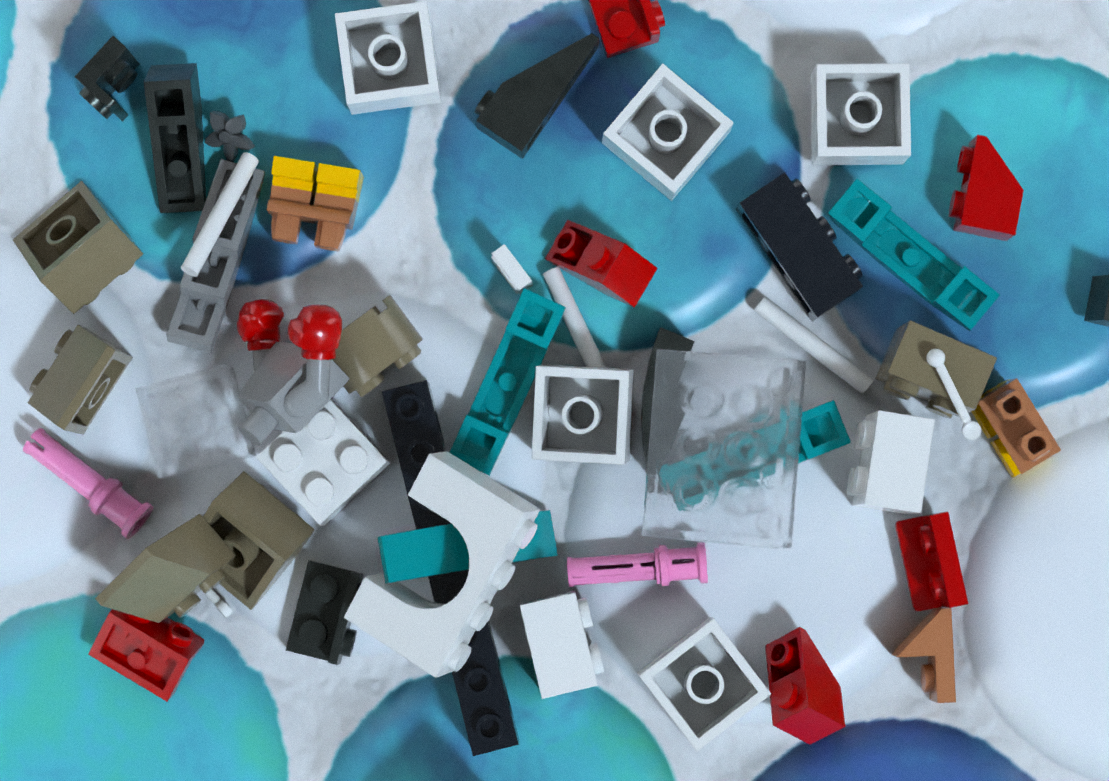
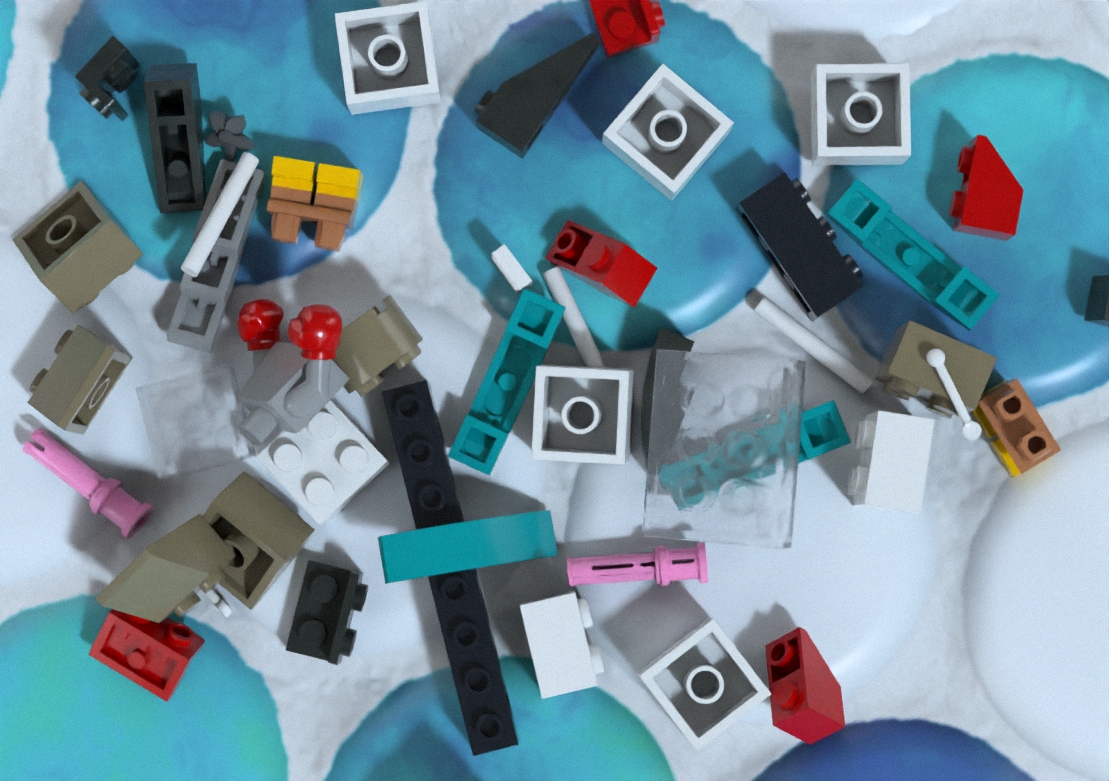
white arch [344,451,540,678] -> none
nougat slope [892,607,956,703] -> none
red bracket [895,512,968,611] -> none

